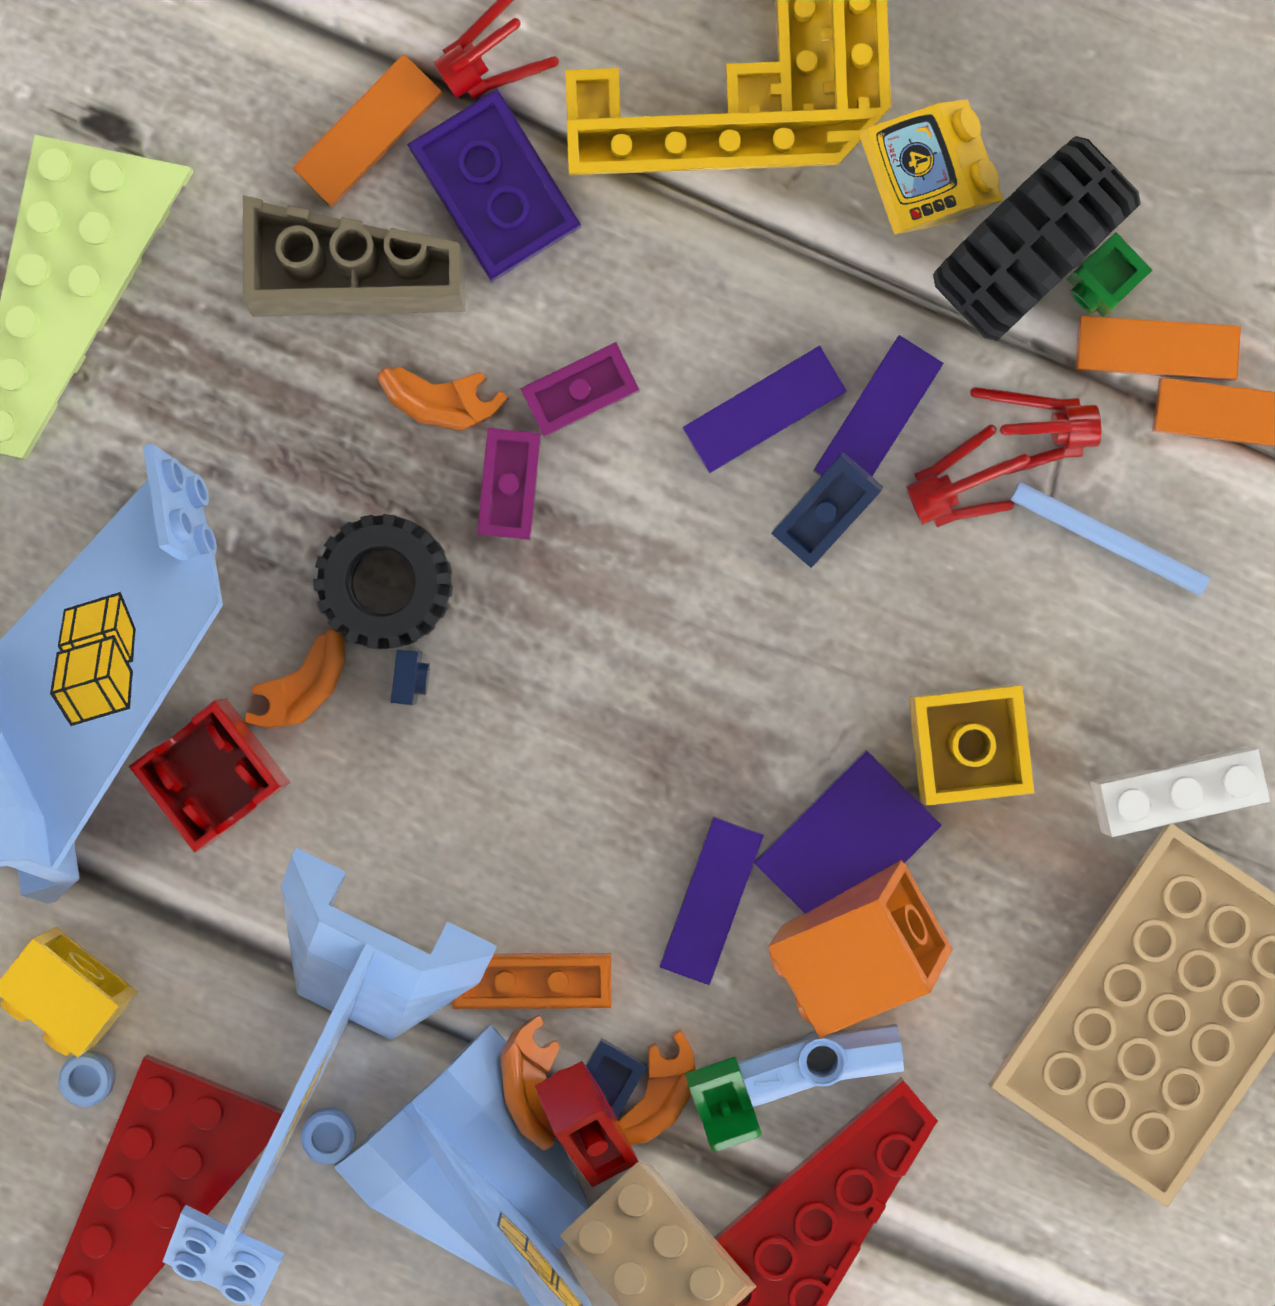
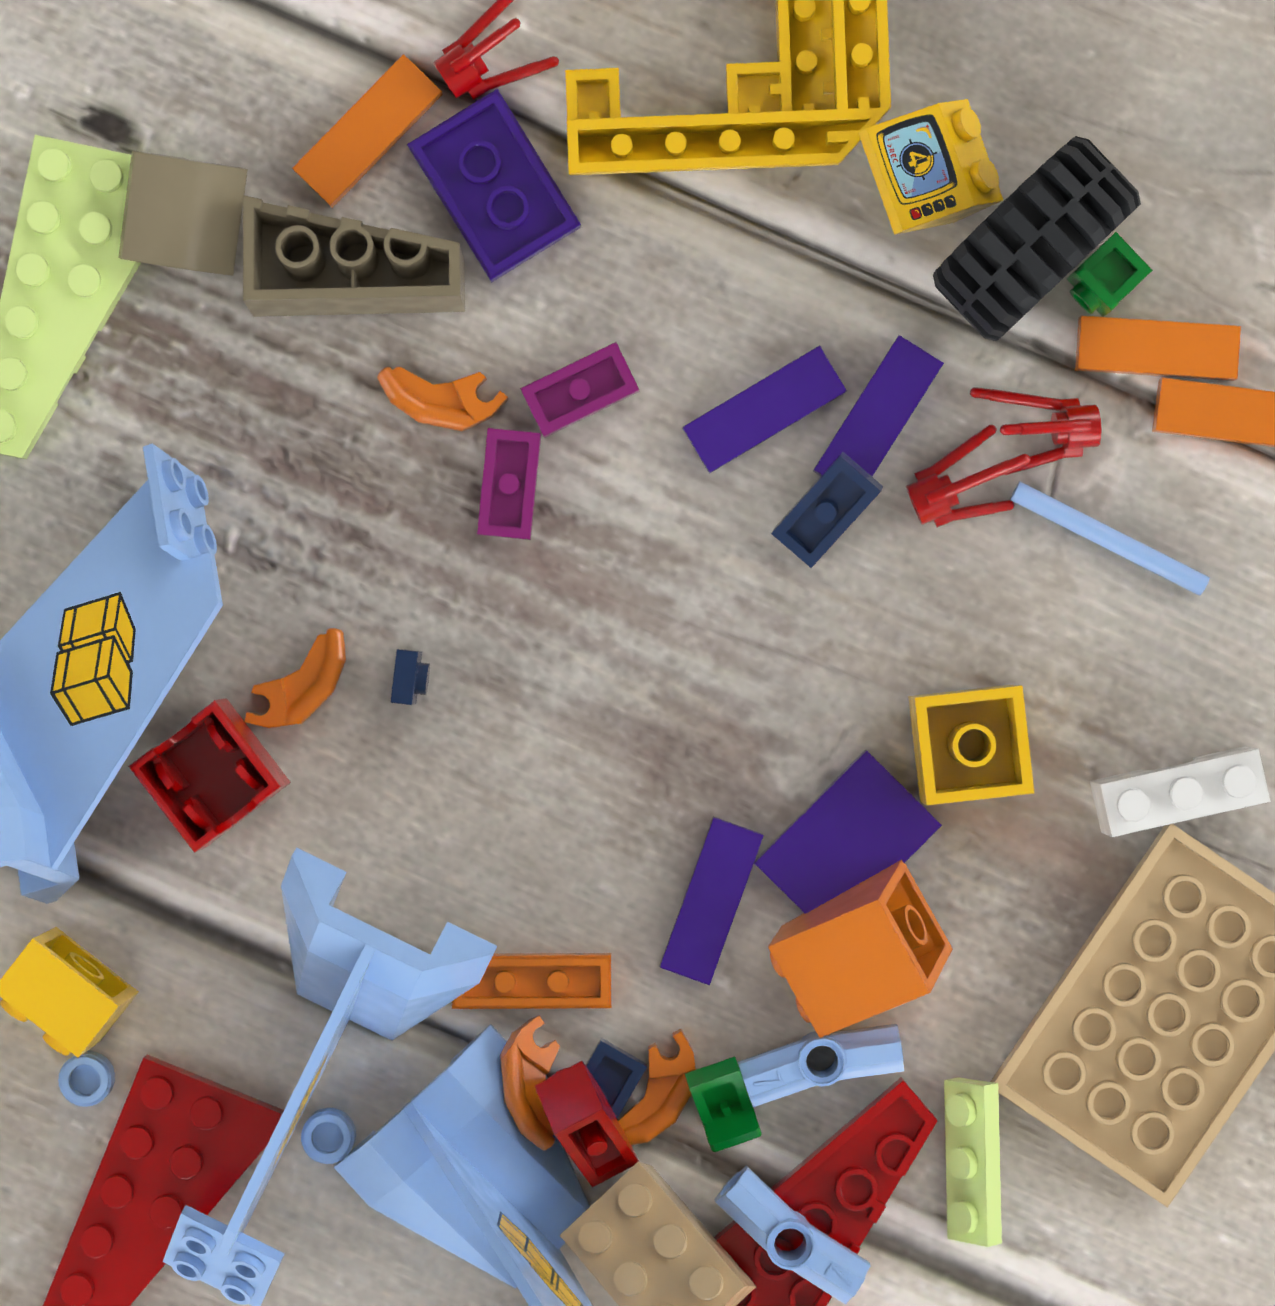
black tyre [313,514,453,649] -> none
none -> dark tan slope [118,151,248,276]
none -> light blue piece [715,1165,870,1305]
none -> yellowish green plate [944,1077,1002,1247]

